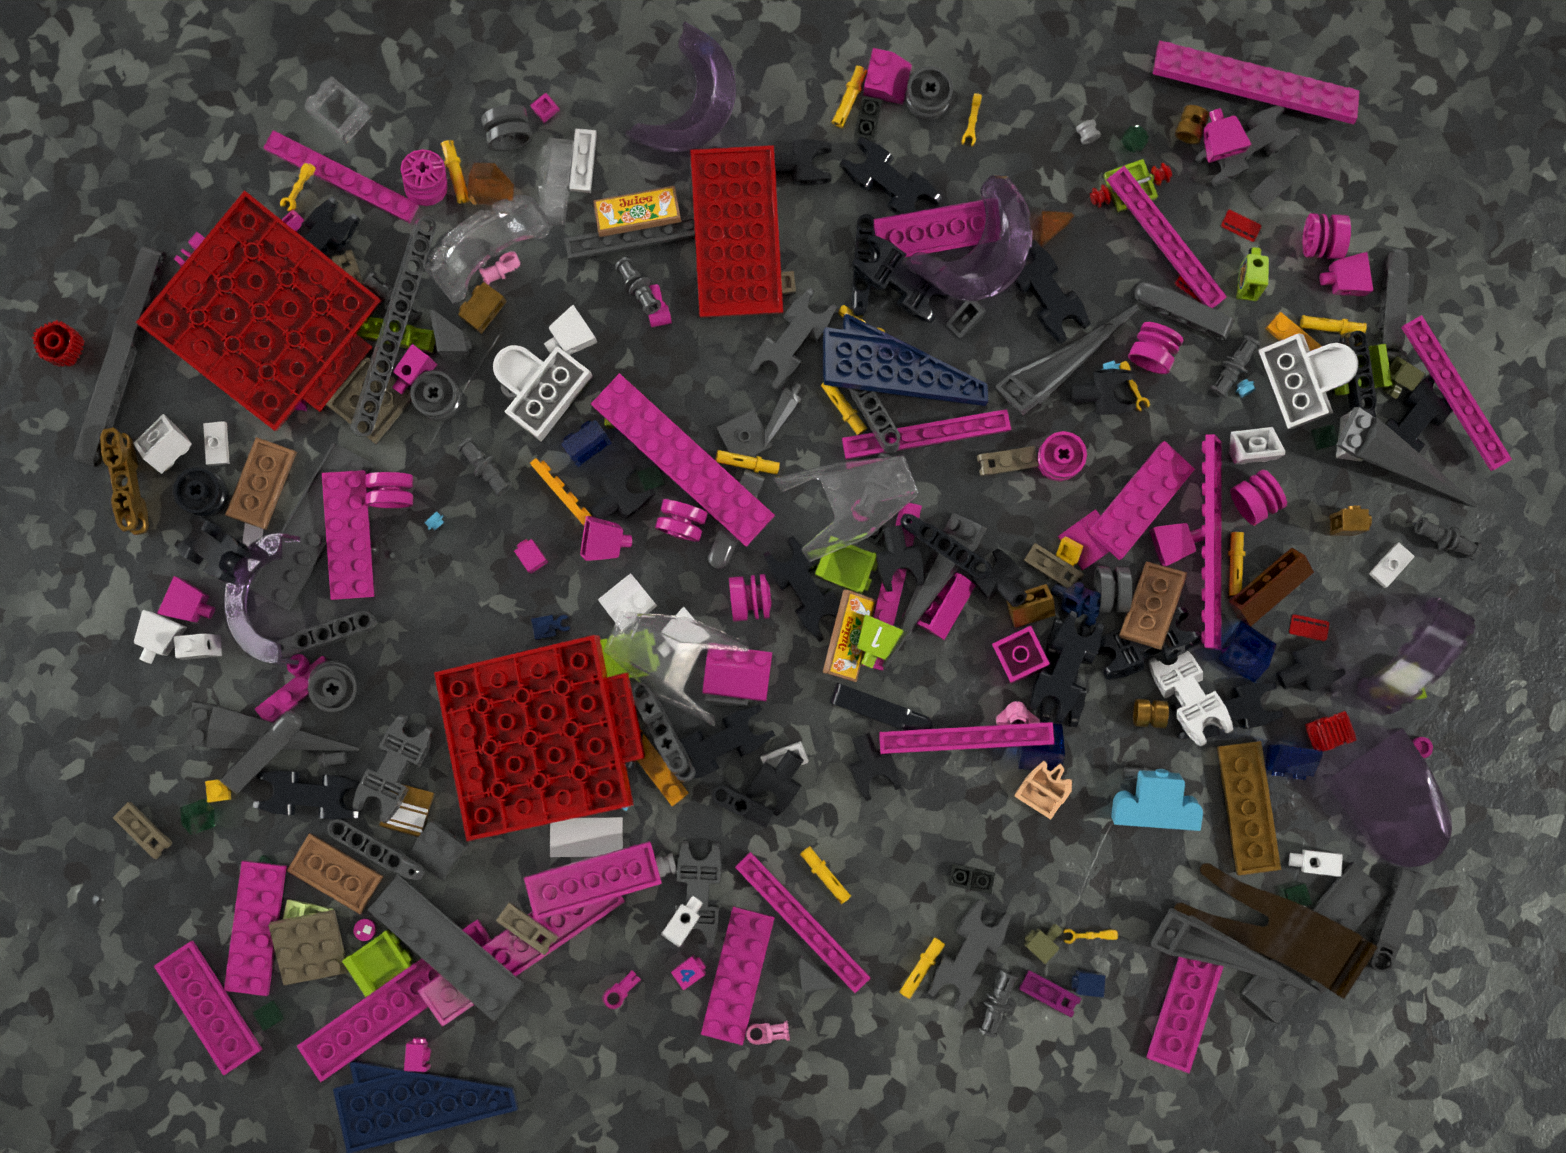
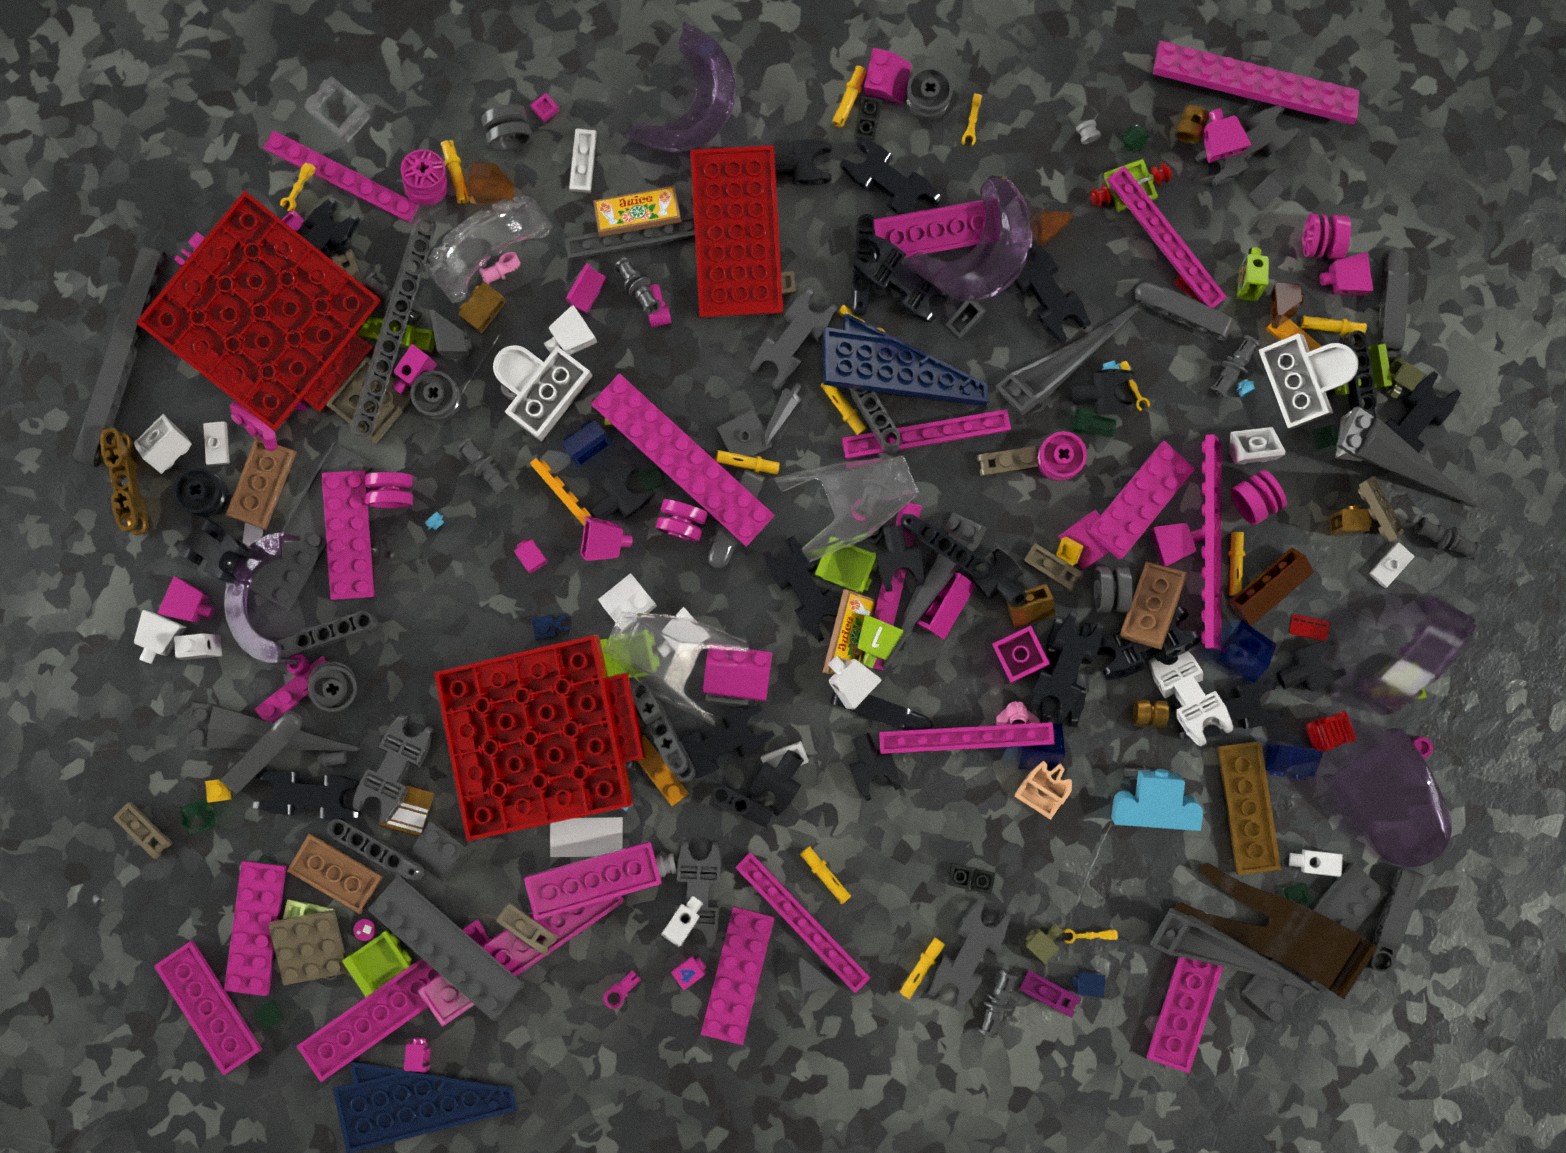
red brick [32,320,84,367] -> none
clear brick [535,138,574,227] -> none
dark pink wheel [729,574,771,622] -> none
bright pink connector [746,1021,790,1045] -> none
dark blue piece [1051,582,1101,625] -> none
dark pink wheel [1128,322,1184,374] -> none
red sticker [1221,210,1262,242] -> none
dark pink plate [1401,315,1512,471] -> none
none -> dark pink plate [230,401,278,451]
none -> dark pink panel [566,263,607,314]
none -> white torso [828,656,882,709]
none -> clear green piece [1072,409,1116,438]
none -> reddish brown slope [1270,282,1304,328]
none -> dark tan plate [1358,476,1405,542]

